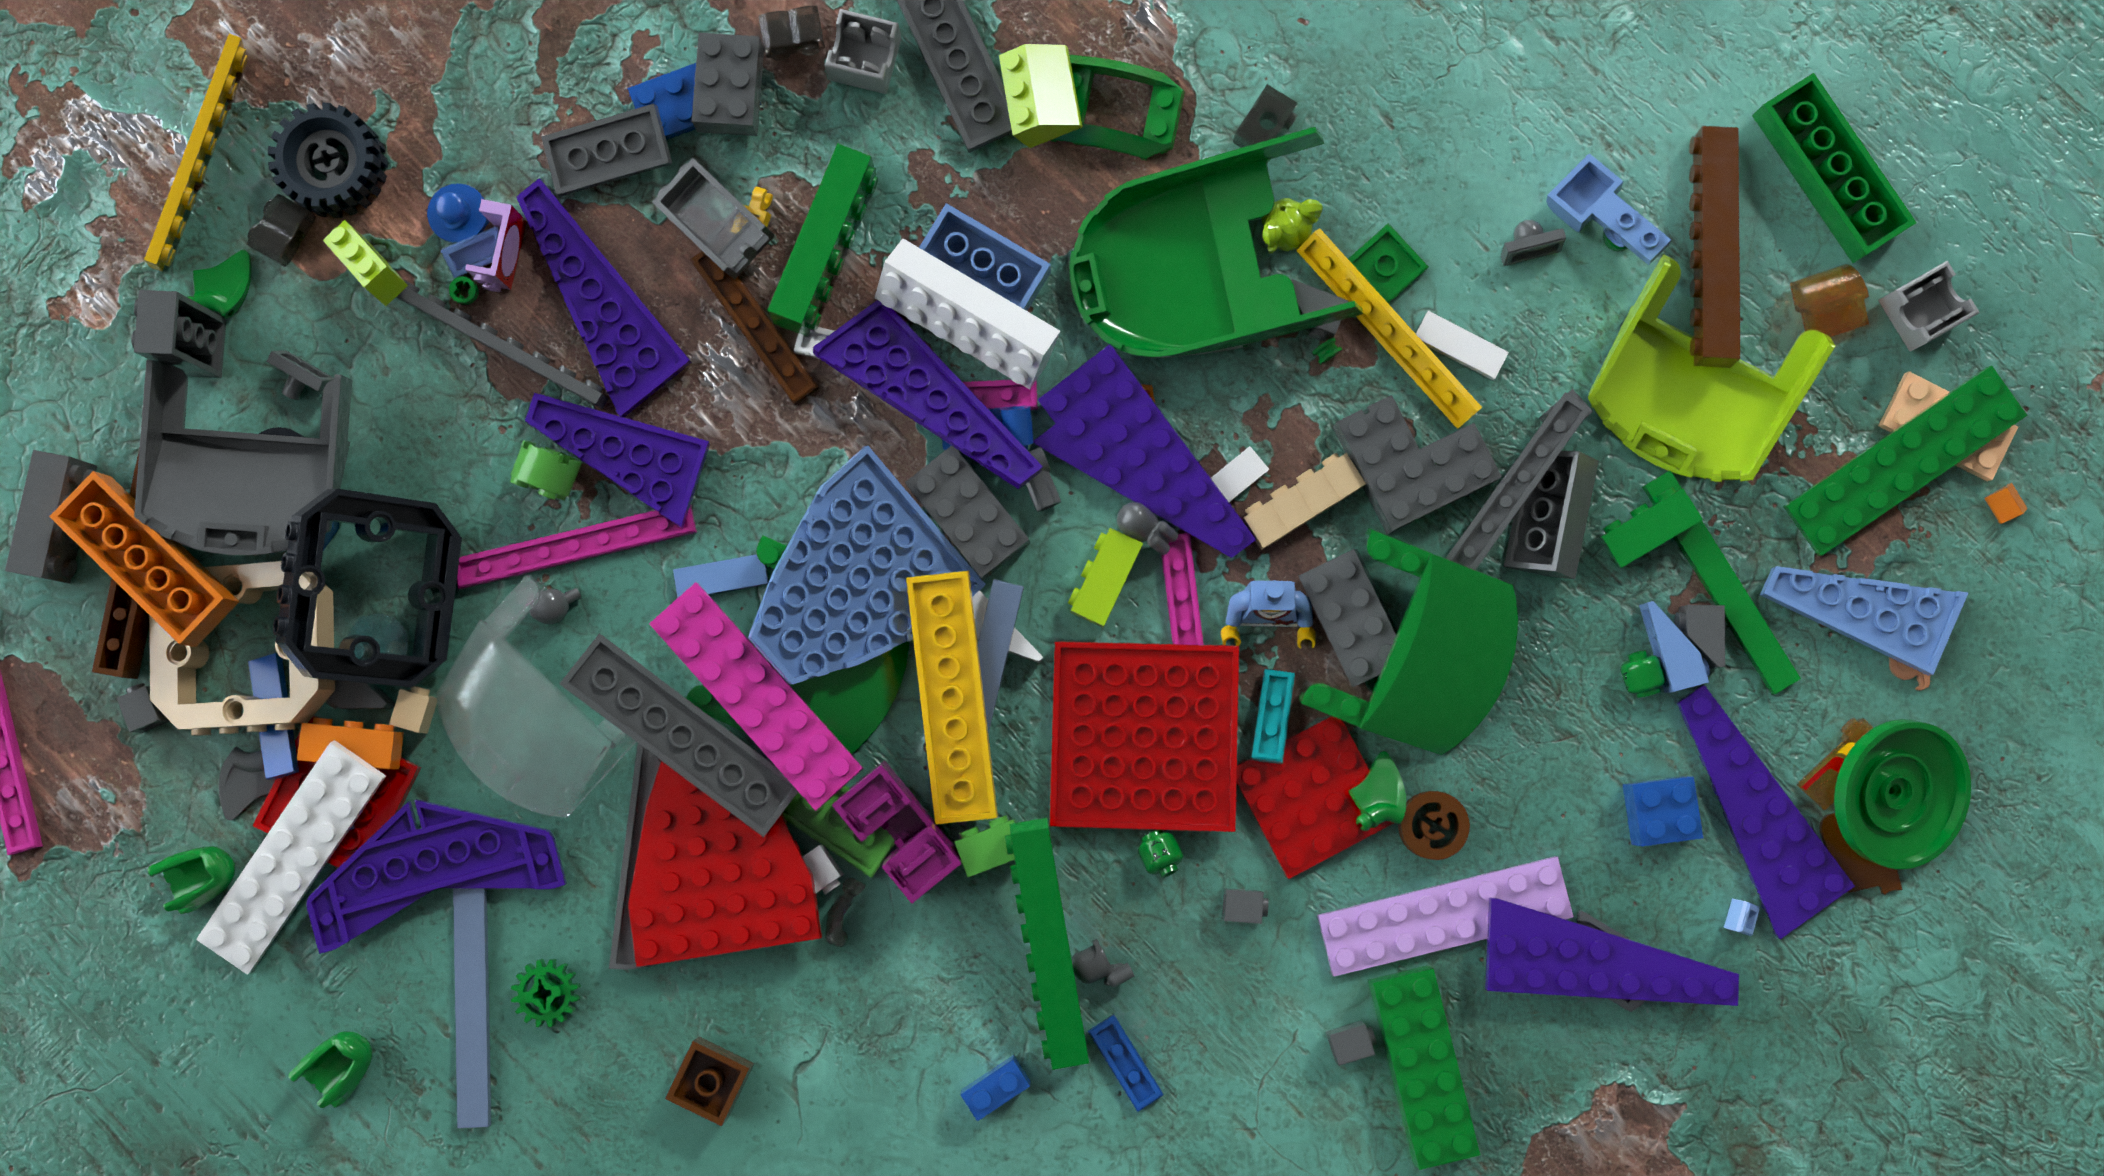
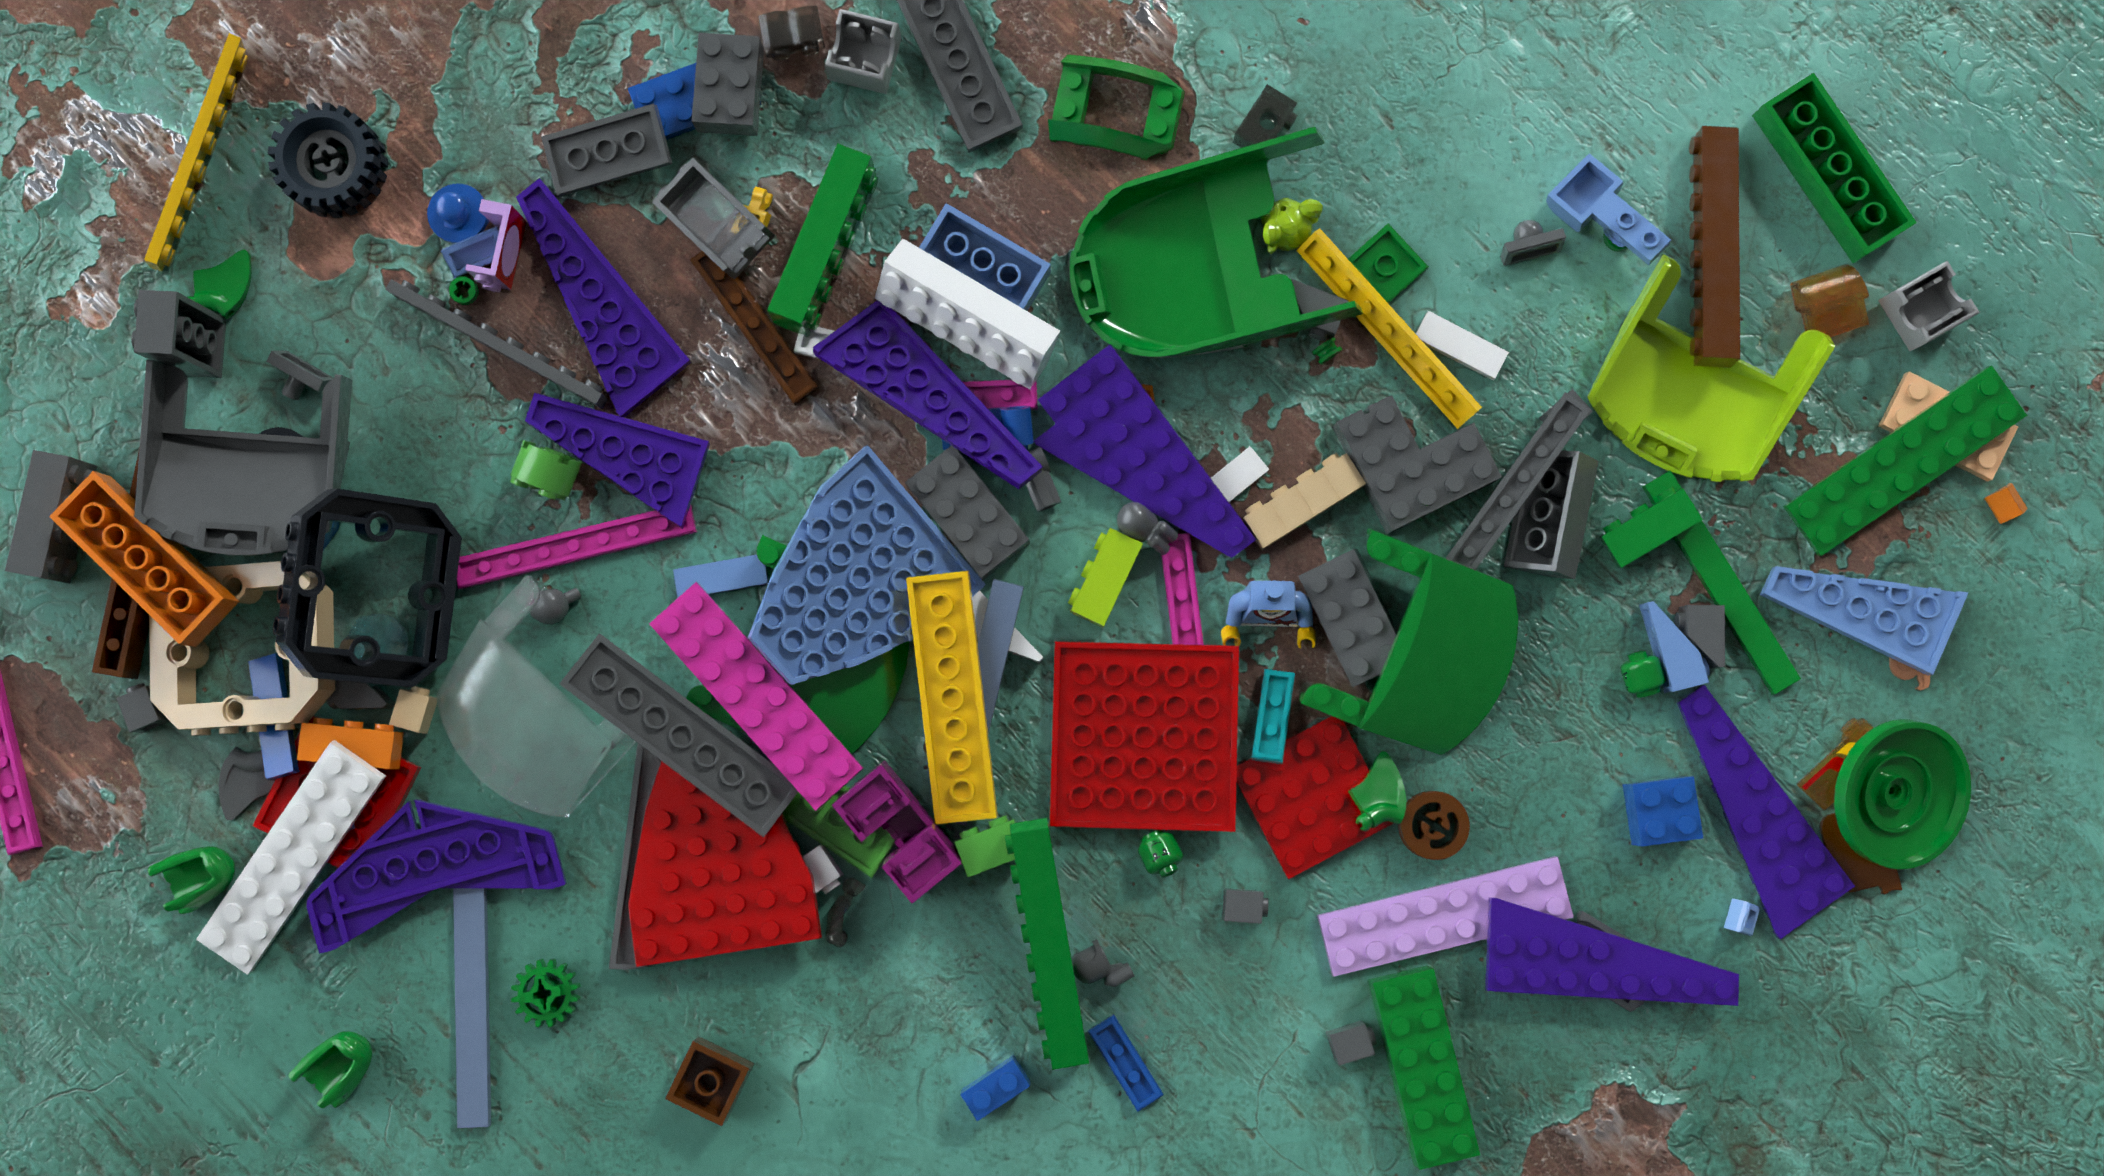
clear smoke brick [247,194,316,267] -> none
lime brick [323,220,408,306] -> none
slope [999,44,1082,148] -> none

